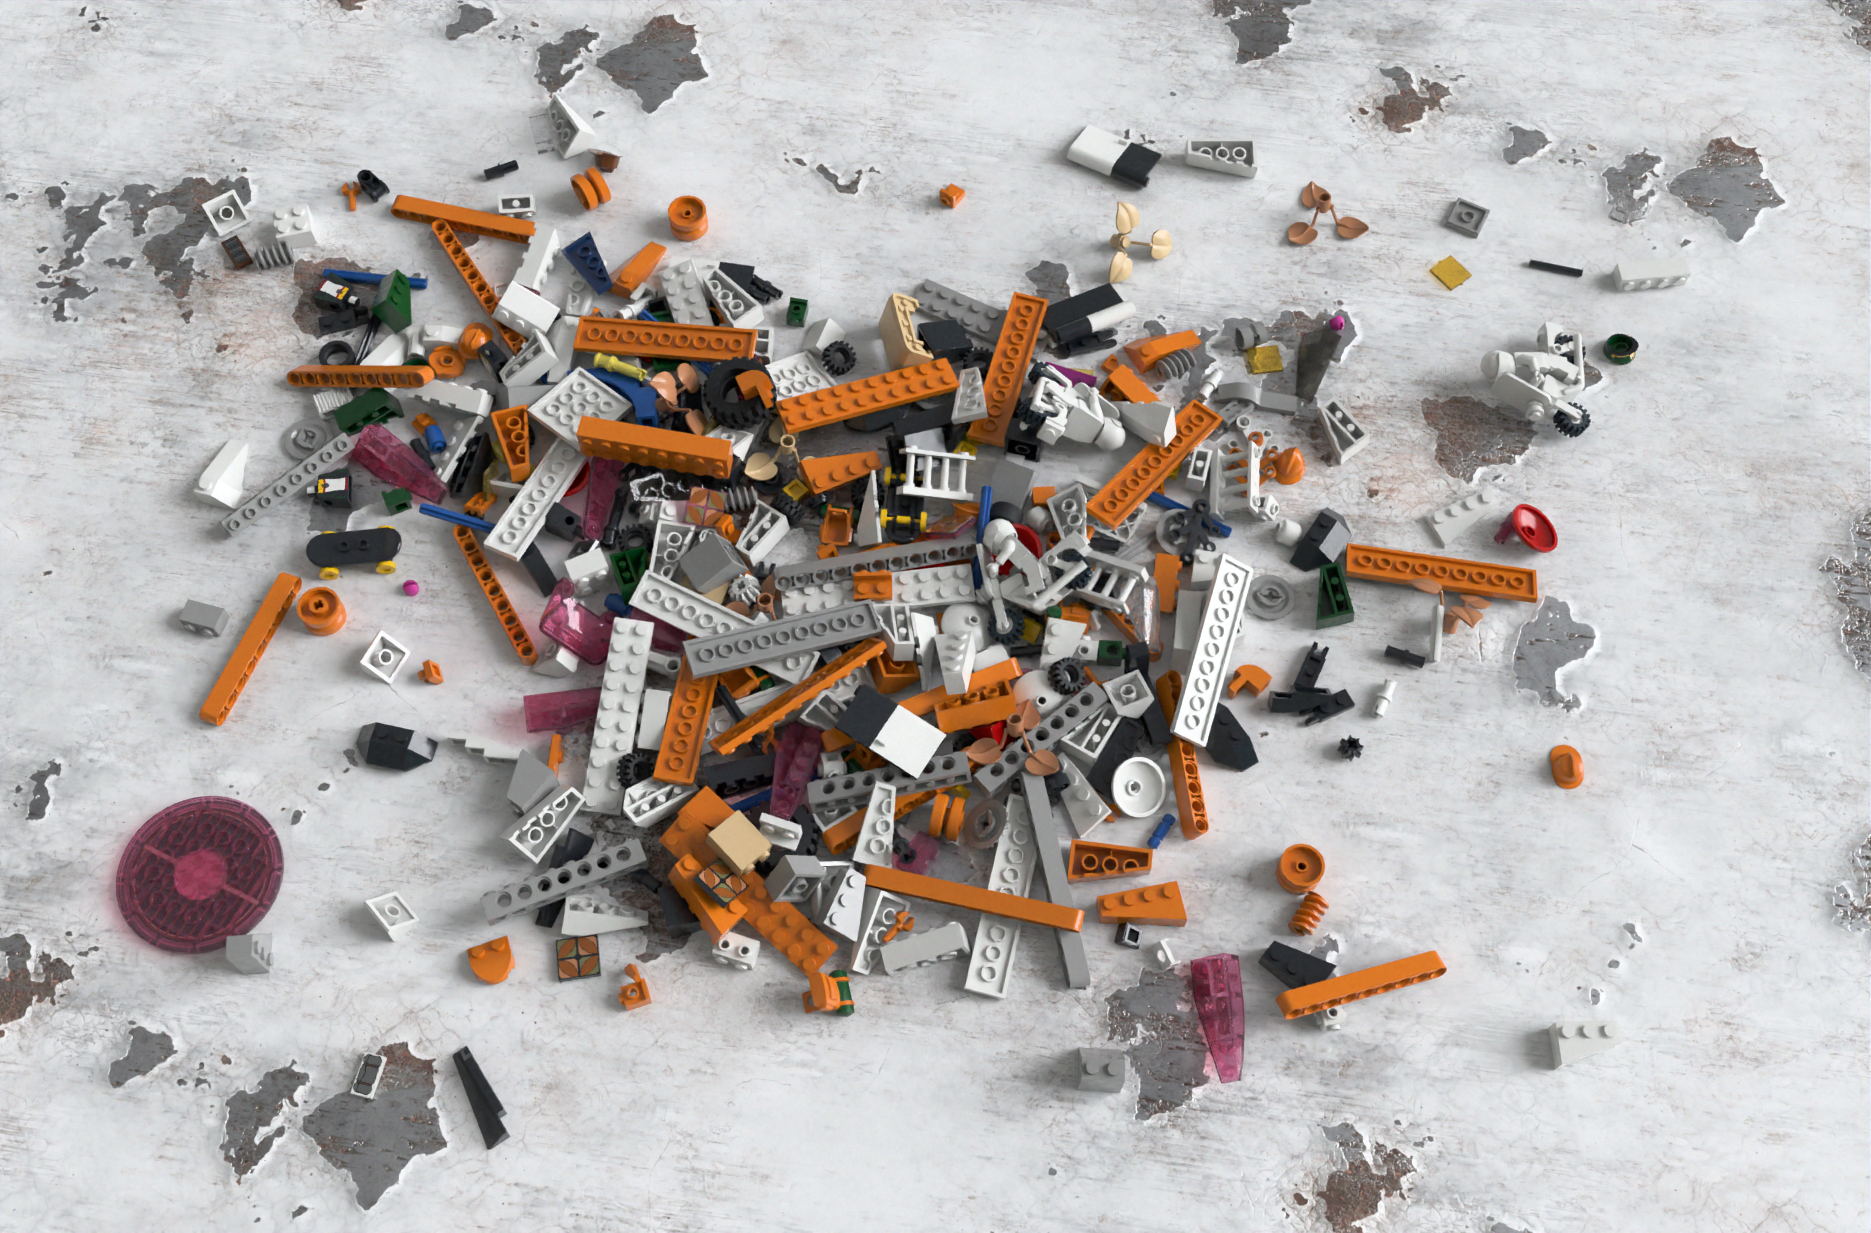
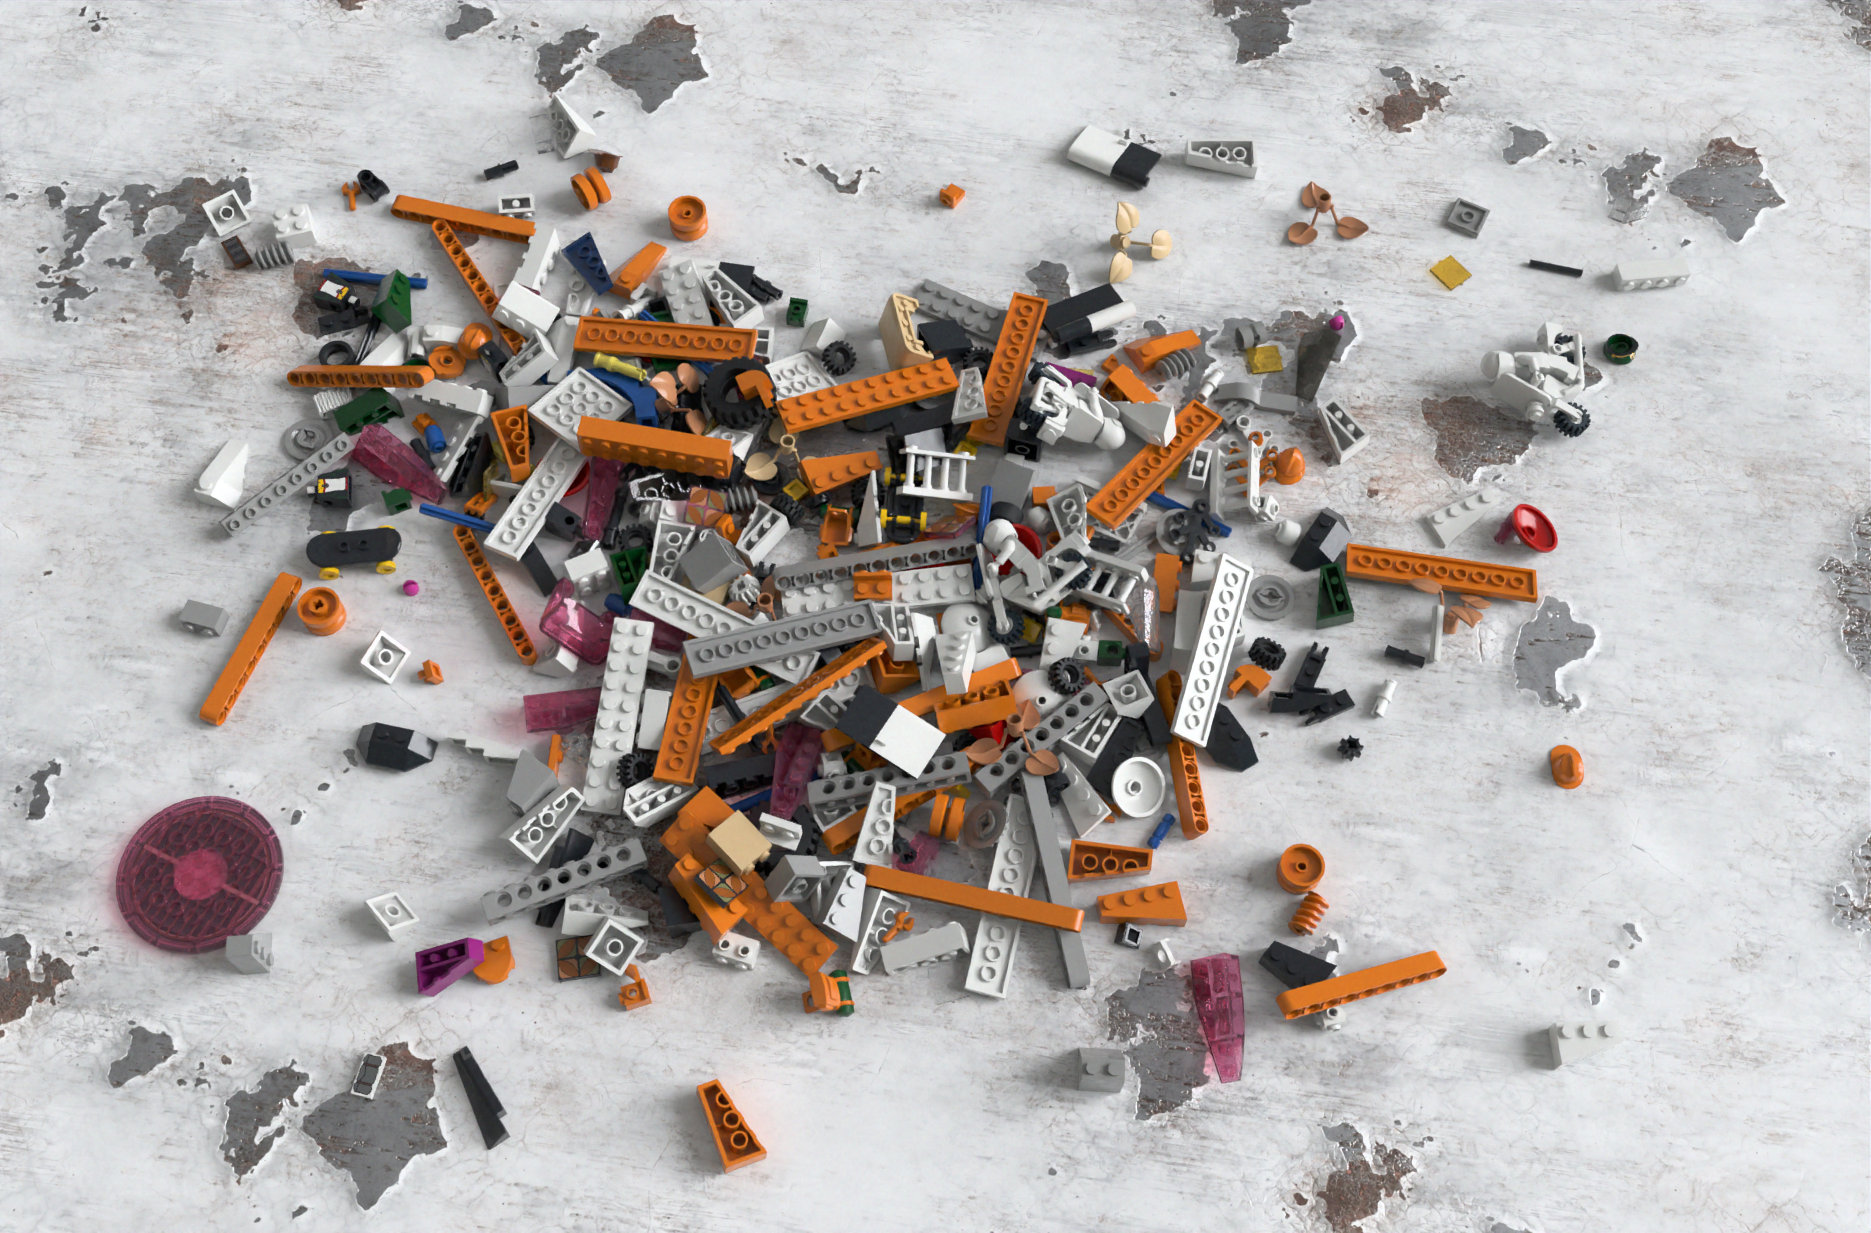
none -> magenta wedge [415,937,484,997]
none -> white brick [583,915,644,976]
none -> orange wedge [696,1079,767,1174]
none -> black tyre [1248,637,1287,671]

